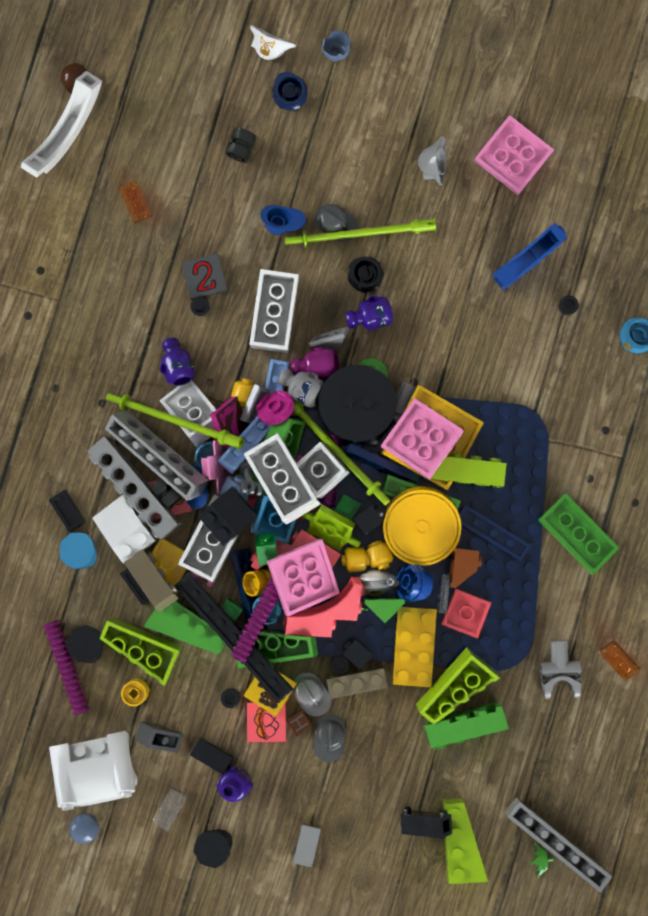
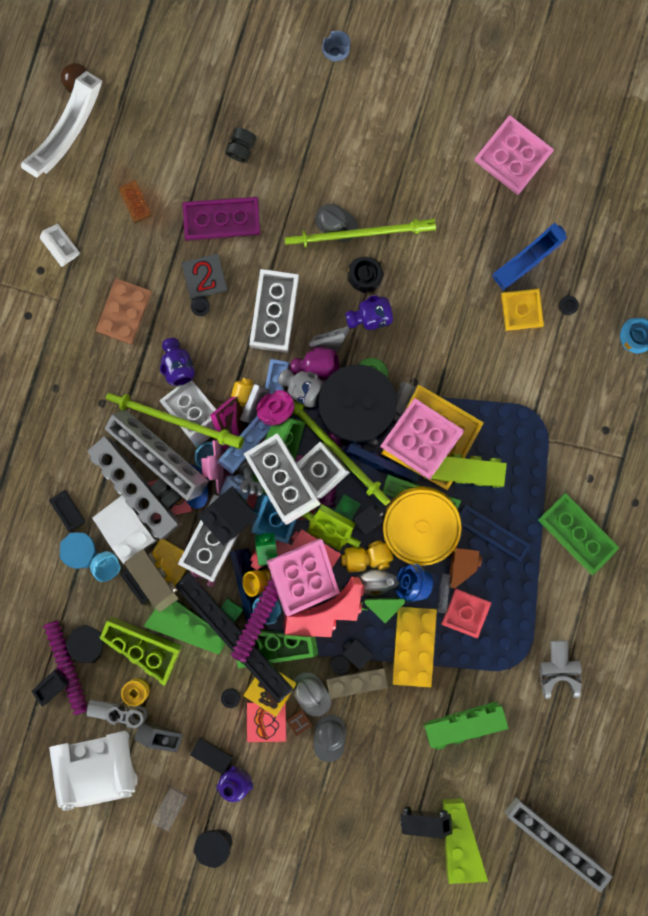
sand blue hair [69,813,99,844] -> none
white hat [250,25,296,60] -> none
blue piece [260,205,306,235] -> none
dark blue hat [272,72,308,111] -> none
light grey tile [293,823,321,868] -> none
lime wedge [416,647,500,724] -> none
light grey hat [418,136,446,185] -> none
bright green piece [530,842,554,878] -> none
clear orange plate [599,640,641,681] -> none
none -> black tile [31,668,70,707]
none -> white slope [40,223,80,267]
none -> light grey connector [87,699,148,728]
none -> medium azure hair [90,551,121,582]
none -> nougat plate [96,278,152,345]
none -> magenta tile [182,197,261,241]
none -> yellow tile [501,288,544,331]

